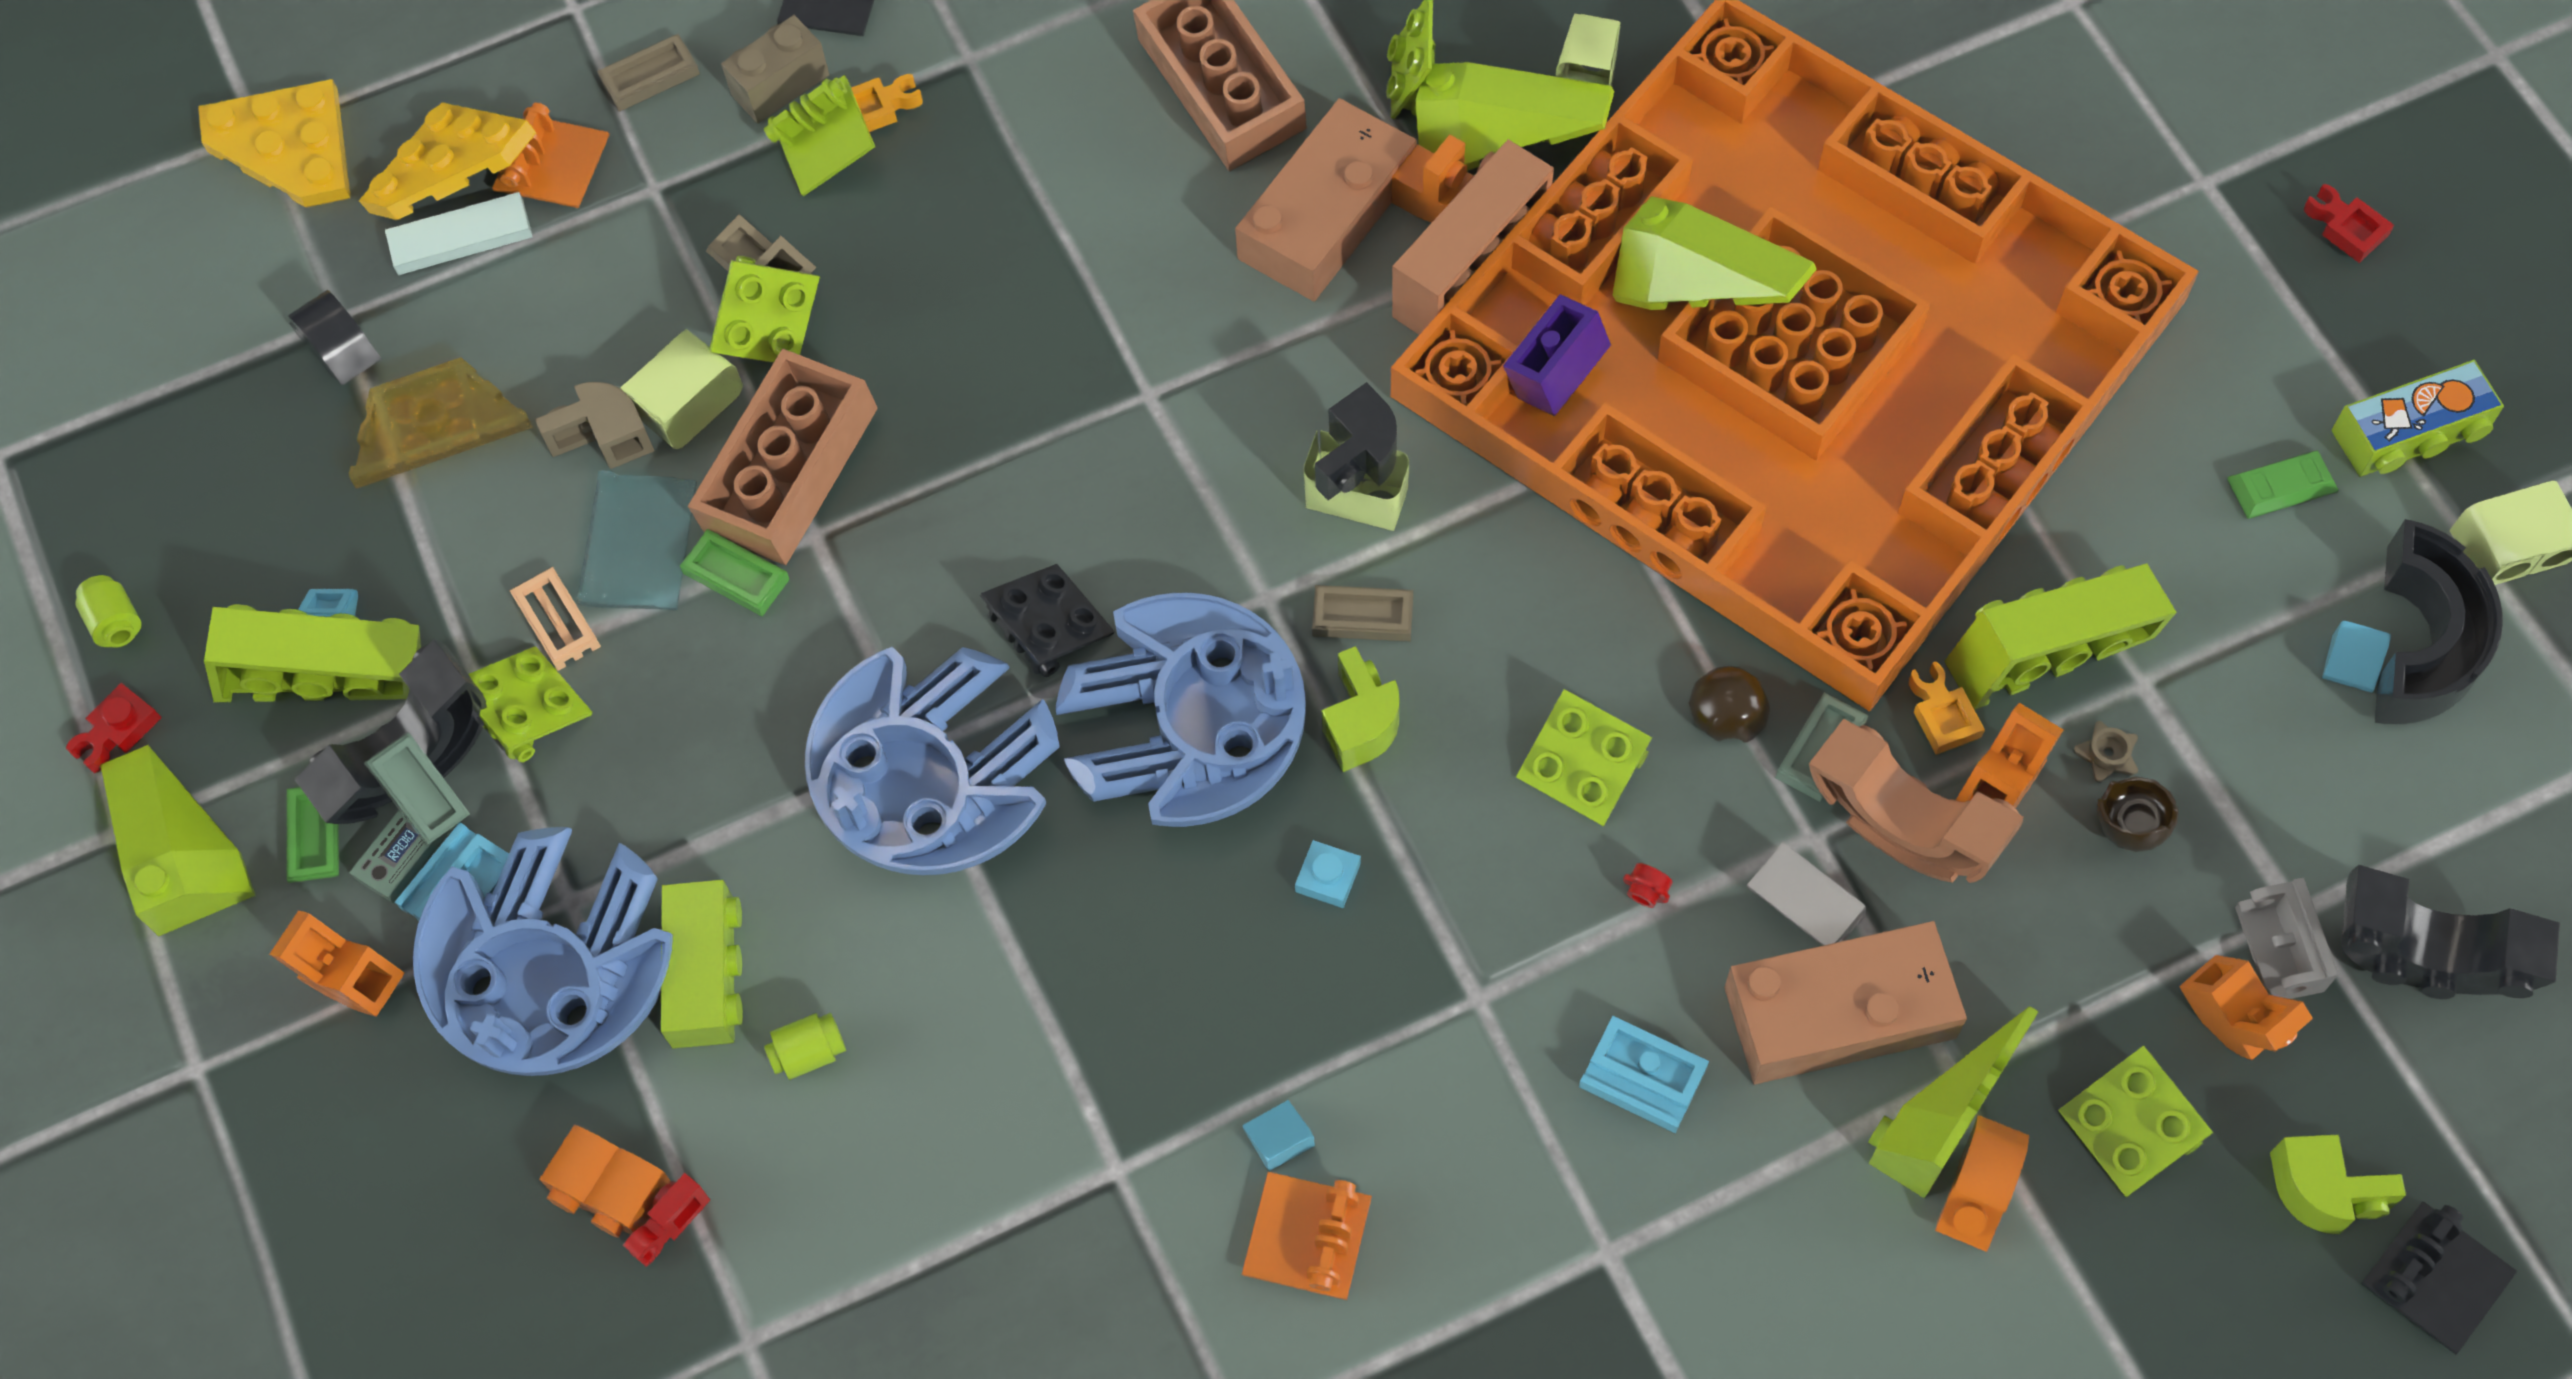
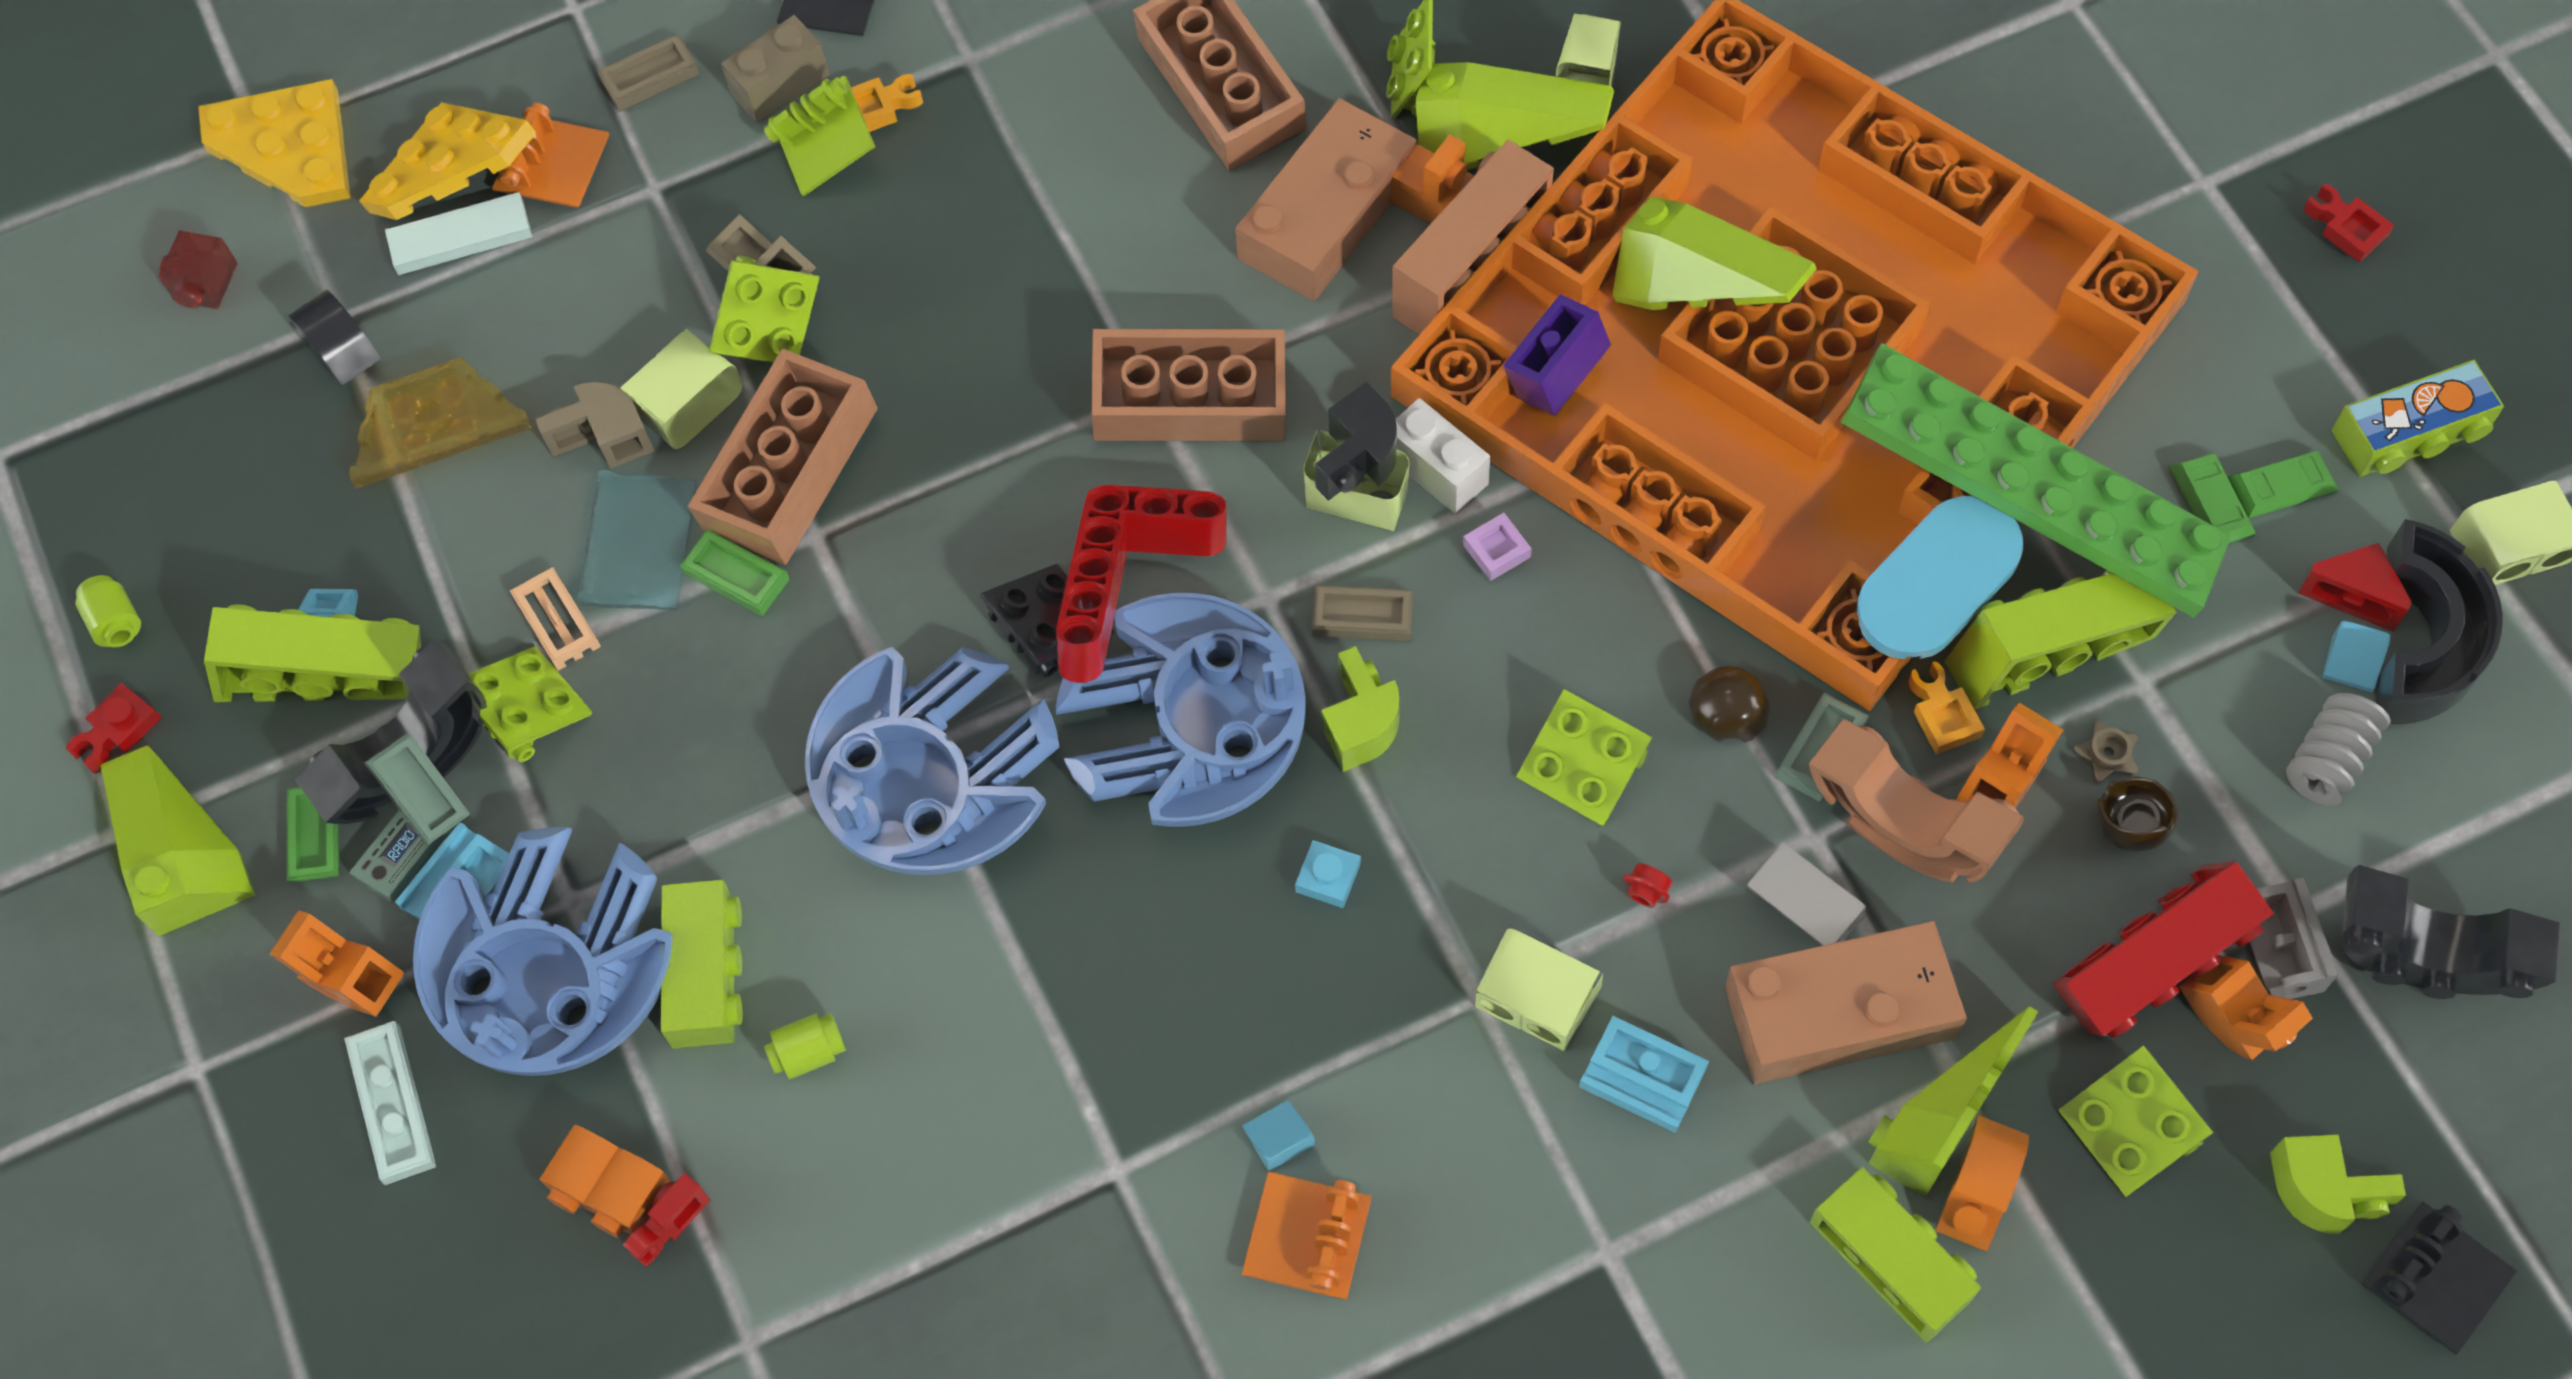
none -> clear red brick [159,230,238,309]
none -> light aqua tile [344,1021,436,1185]
none -> red beam [1056,485,1227,683]
none -> nougat brick [1092,329,1286,441]
none -> white brick [1396,398,1490,515]
none -> lavender plate [1463,513,1532,581]
none -> yellowish green piece [1475,929,1603,1051]
none -> lime brick [1810,1167,1982,1344]
none -> bright green piece [1841,343,2231,618]
none -> medium azure tile [1857,496,2023,660]
none -> red wedge [2052,861,2274,1038]
none -> bright green tile [2169,452,2256,543]
none -> light grey piece [2286,693,2391,806]
none -> red slope [2298,542,2411,632]

